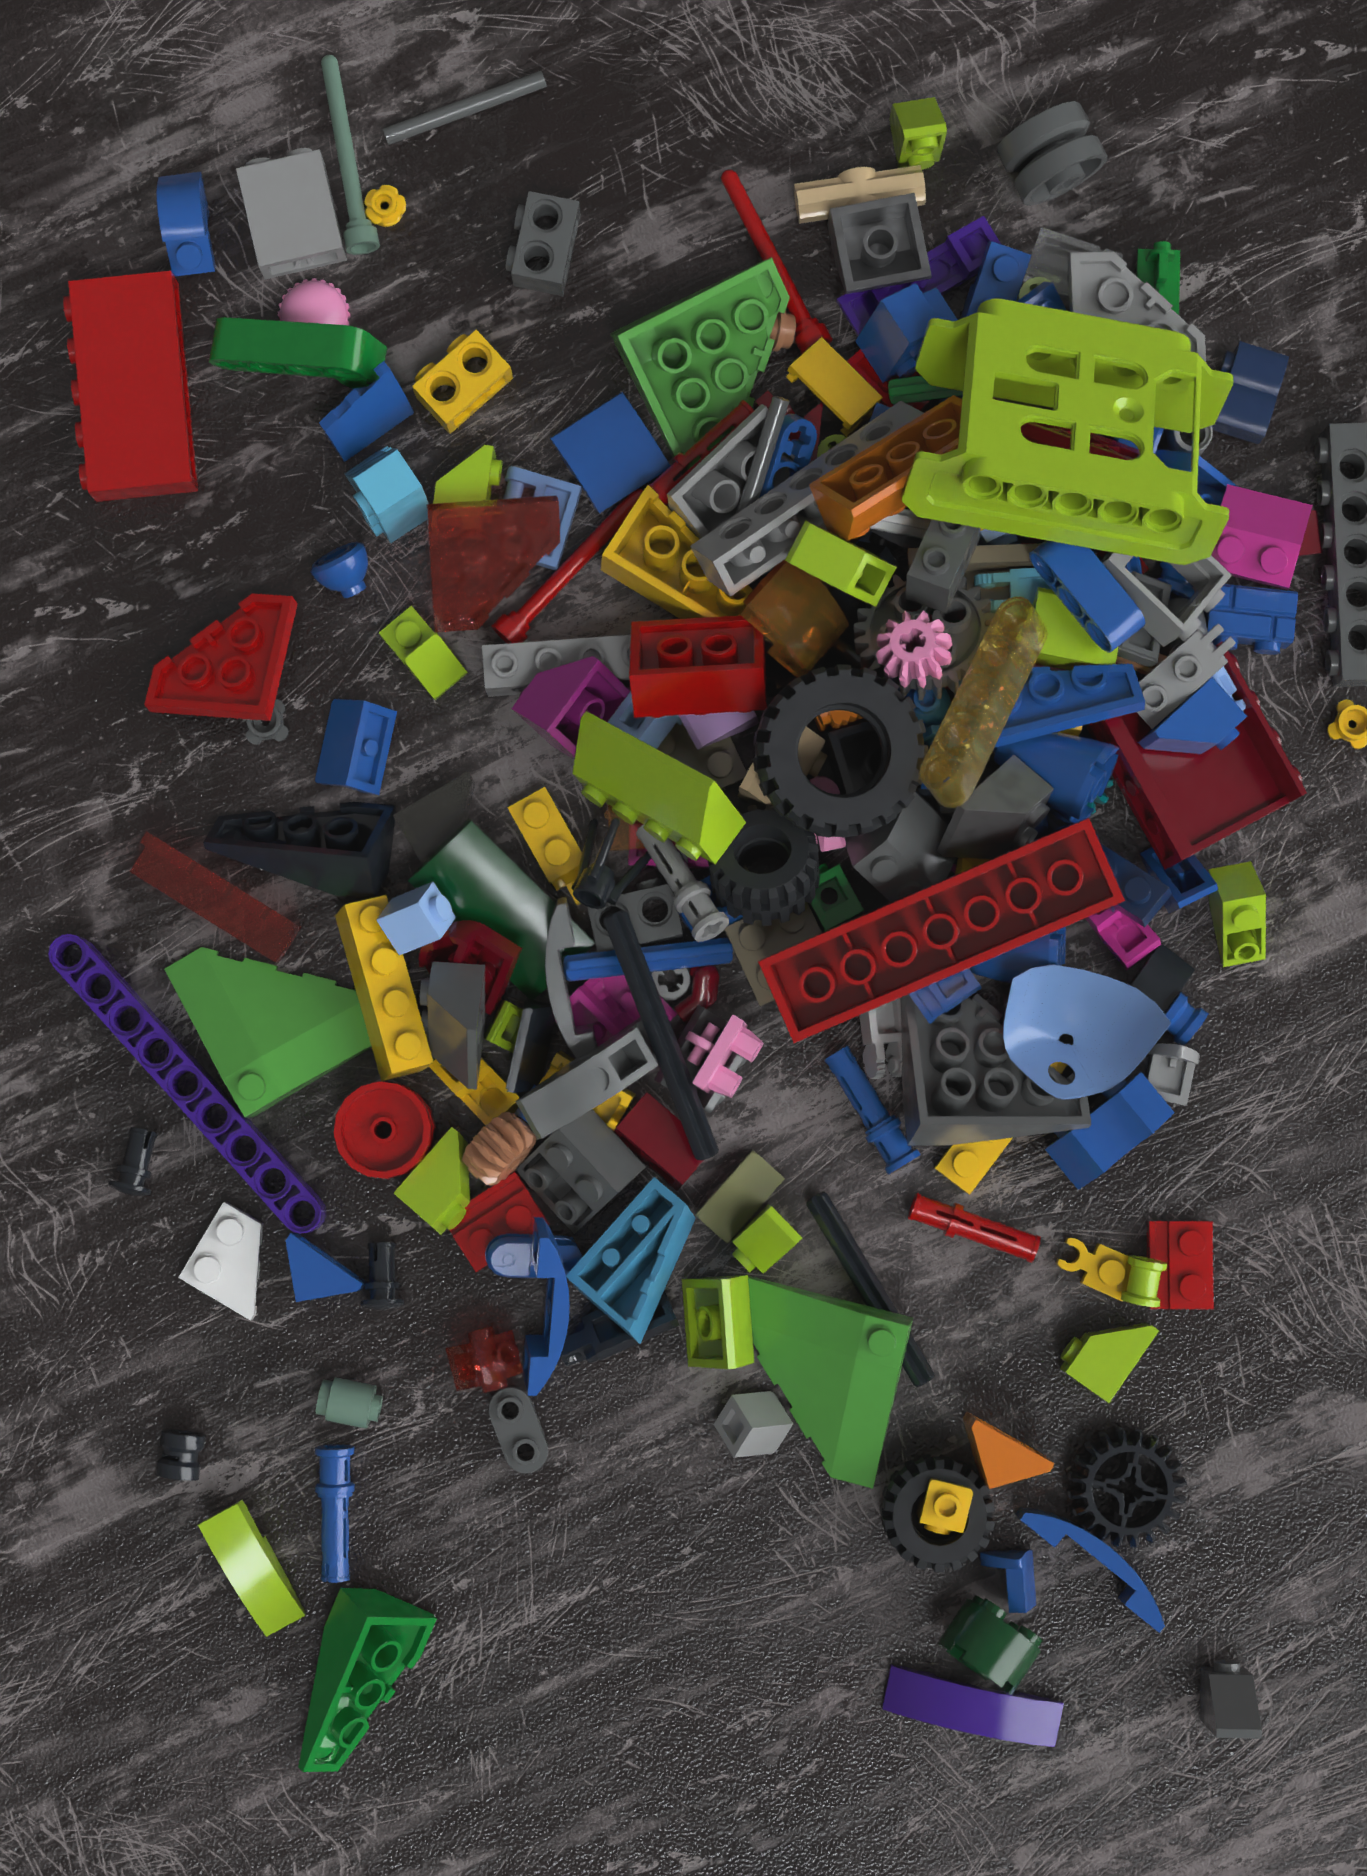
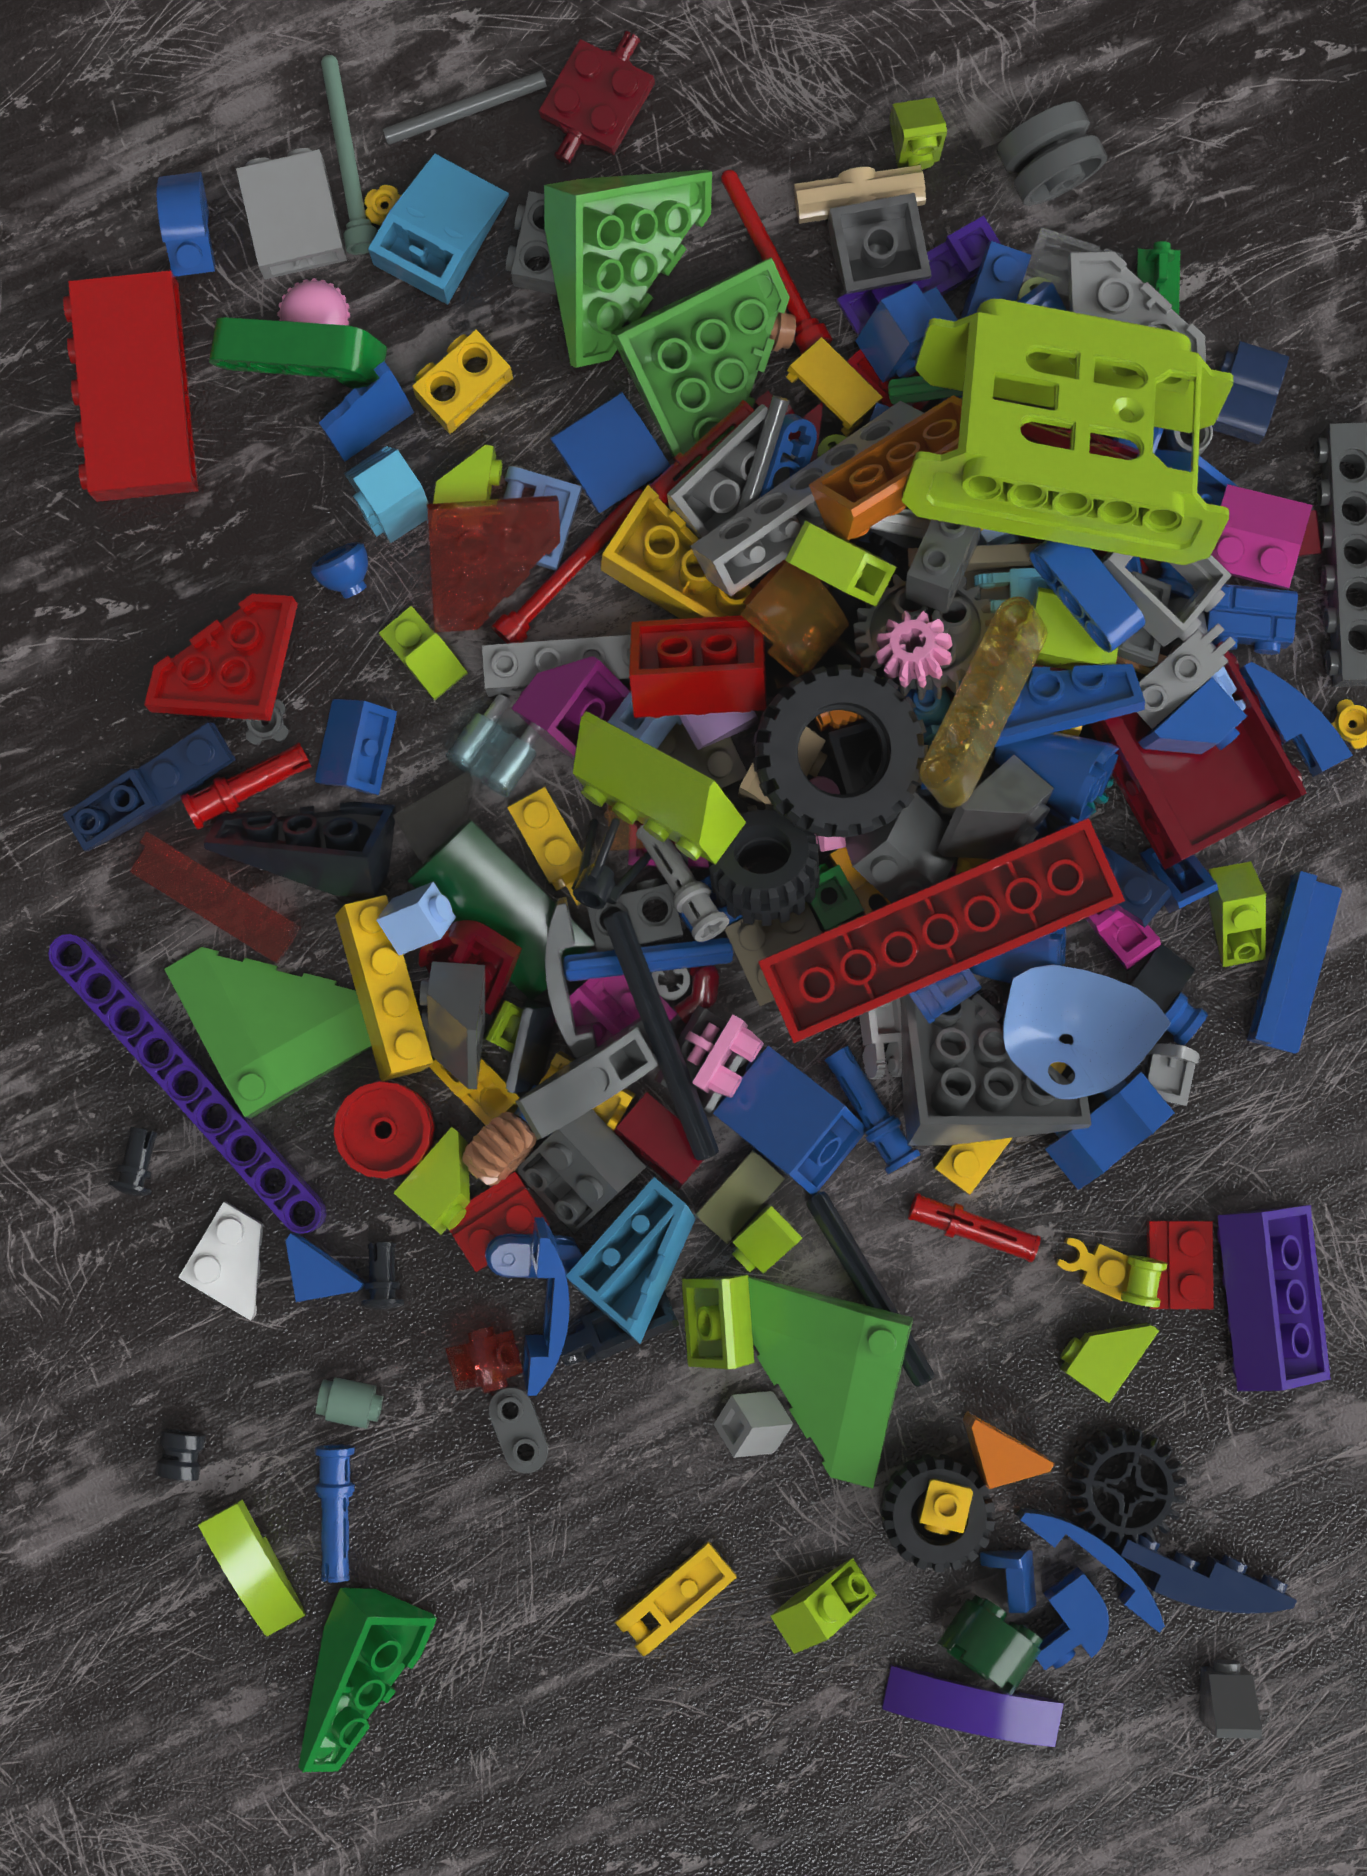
none -> dark blue slope [62,722,236,851]
none -> red pin [180,742,312,830]
none -> dark azure slope [368,154,509,305]
none -> clear light blue piece [446,694,540,797]
none -> dark red plate [539,31,655,165]
none -> bright green slope [544,170,712,368]
none -> yellow plate [614,1541,737,1657]
none -> blue slope [713,1046,868,1196]
none -> lime slope [770,1558,877,1654]
none -> light orange plate [828,847,891,914]
none -> blue brick [1036,1567,1109,1670]
none -> dark blue slope [1114,1534,1297,1614]
none -> dark purple slope [1217,1205,1331,1391]
none -> blue slope [1239,662,1353,777]
none -> blue panel [1247,871,1342,1054]

